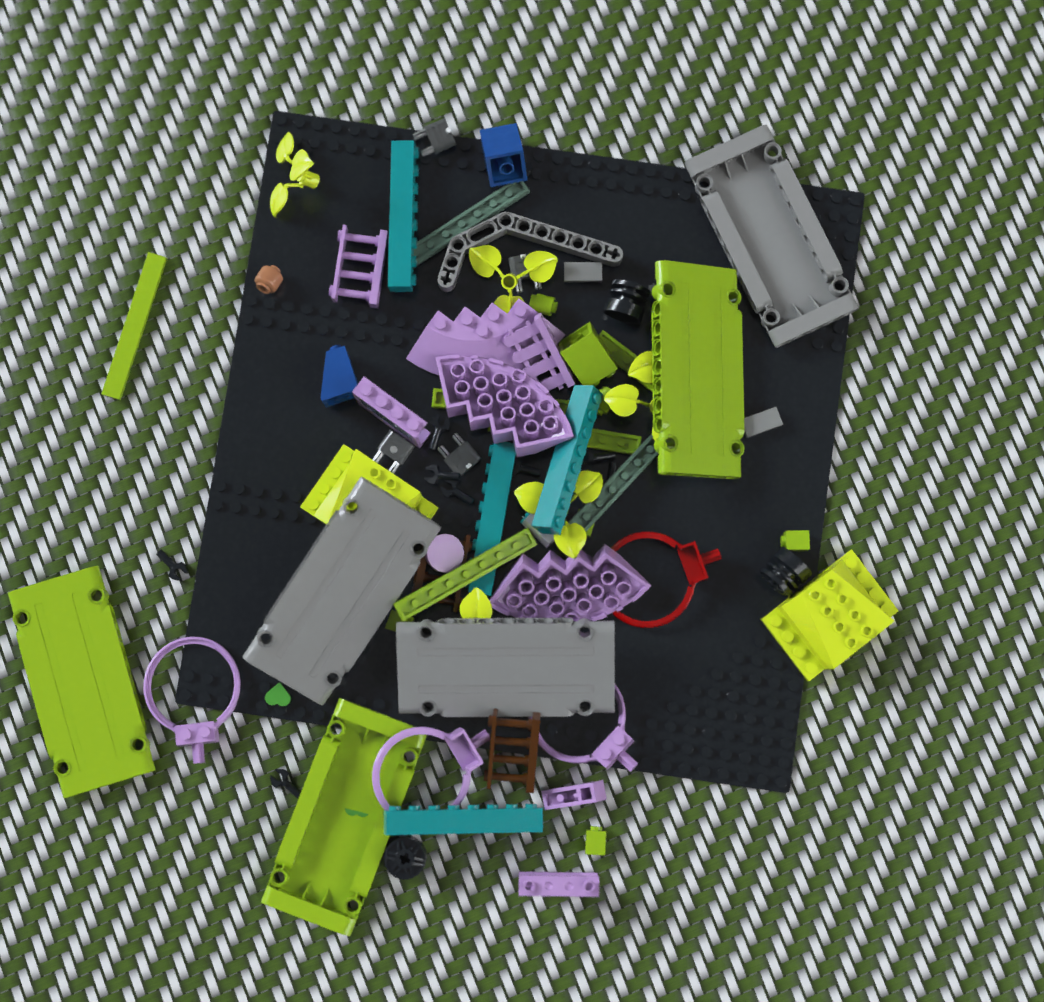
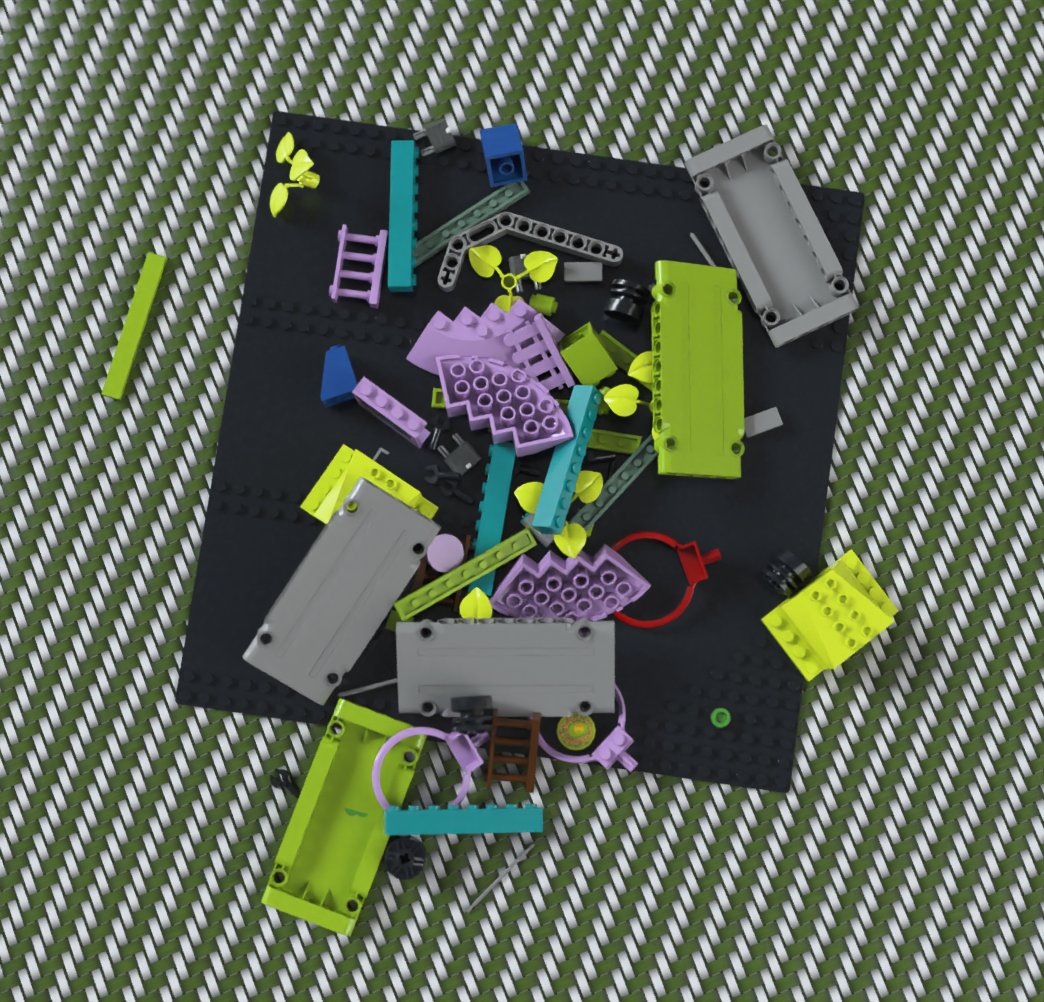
lime panel [8,566,156,798] -> none
lavender brick [143,637,241,764] -> none
black bar [156,549,188,581] -> none
nougat head [255,265,283,294] -> none
bright green tile [265,682,291,706] -> none
dark grey piece [373,429,415,474] -> none
lavender fence [519,871,599,897] -> none
lavender slope [541,780,607,810] -> none
lime brick [585,826,606,856] -> none
lime brick [780,530,810,552] -> none
none -> light grey axle [337,678,398,698]
none -> black wheel [450,695,494,735]
none -> light grey piece [466,843,535,913]
none -> tile [557,713,596,750]
none -> light grey axle [690,233,717,267]
none -> bright green tile [711,708,731,728]

